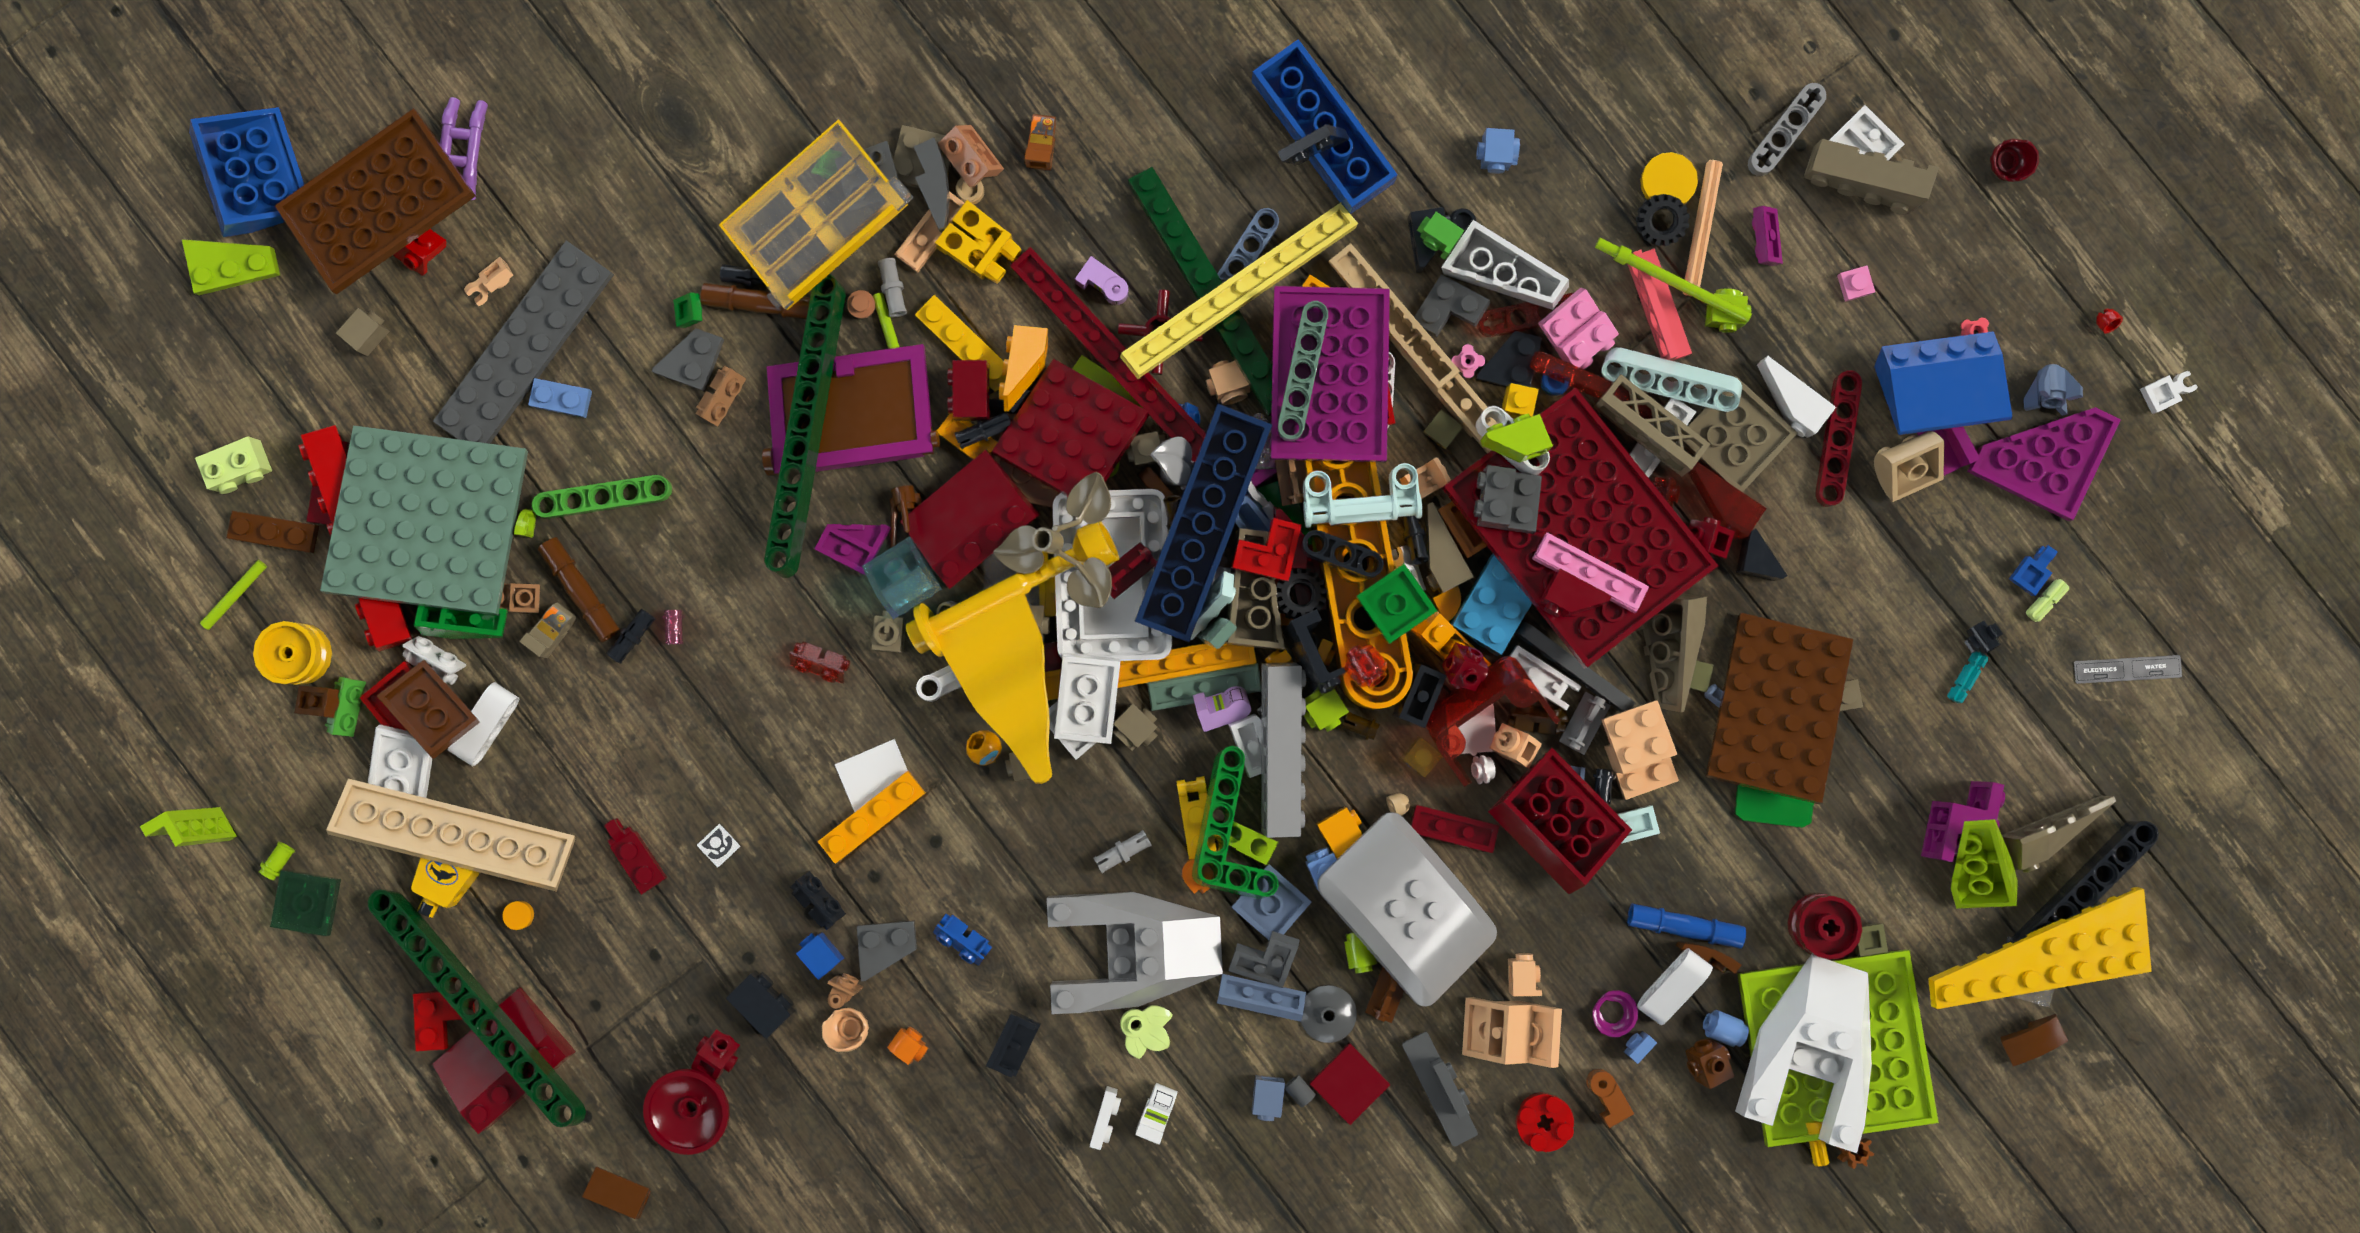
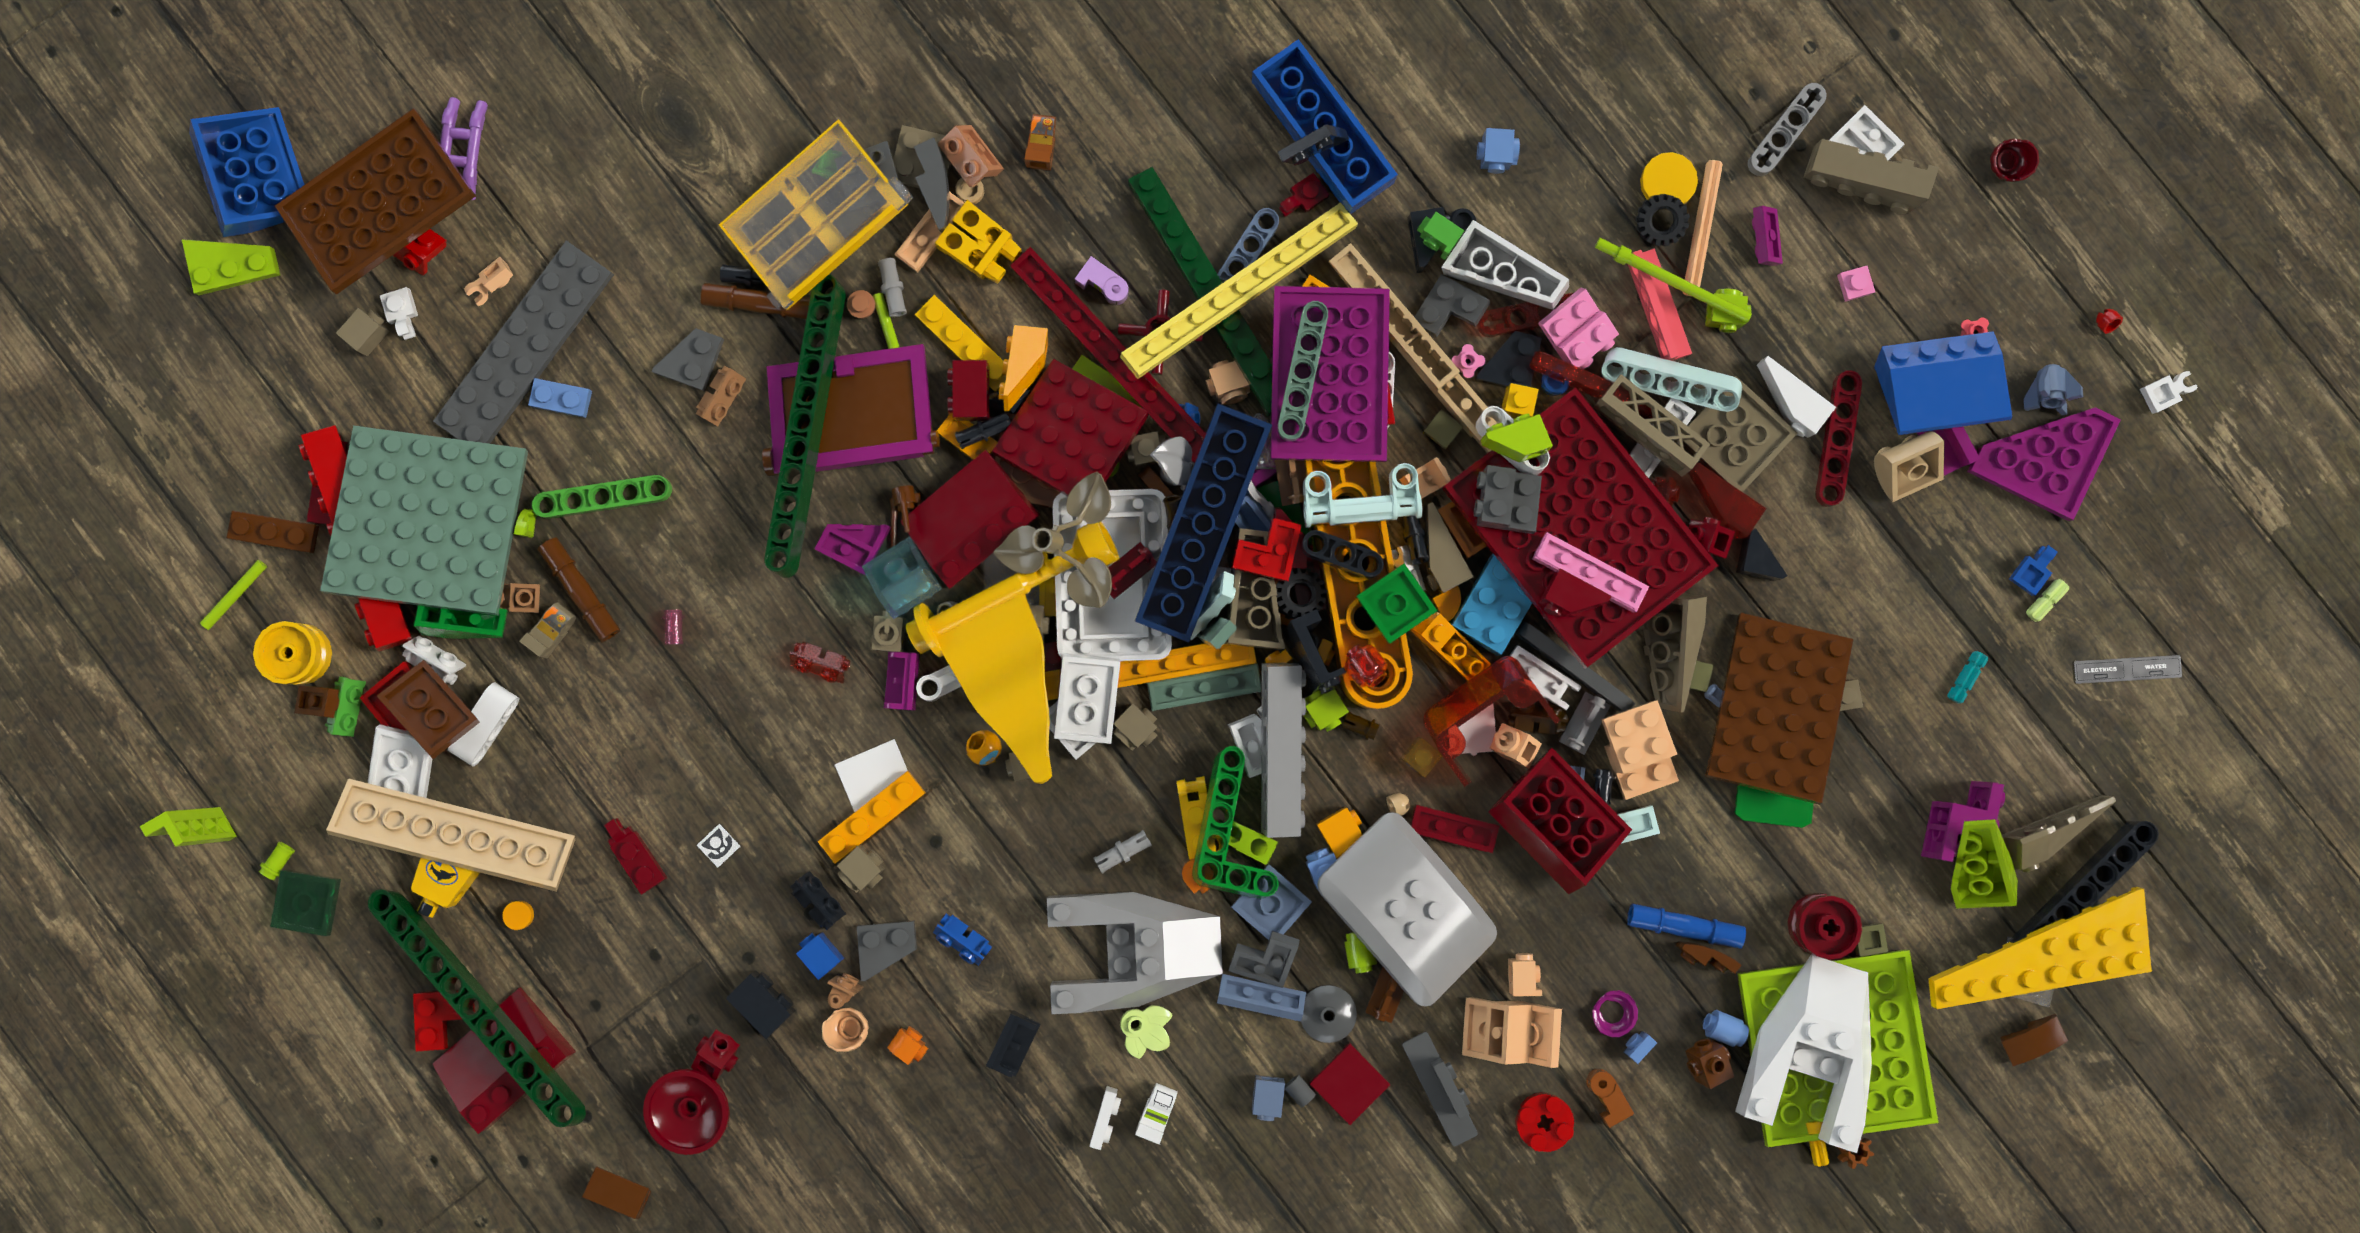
yellowish green brick [195,437,272,494] -> none
black pin [606,608,656,664] -> none
green plate [673,292,702,328] -> none
lavender leg [1193,686,1251,732] -> none
black brick [1392,663,1447,728] -> none
dark red brick [1442,642,1489,691] -> none
white plate [1471,755,1495,784] -> none
white beam [1637,948,1713,1025] -> none
black gear [1964,620,2003,656] -> none
none -> white plate [380,287,418,340]
none -> dark tan brick [837,845,885,893]
none -> magenta hinge [884,651,920,710]
none -> dark red plate [1279,172,1329,217]

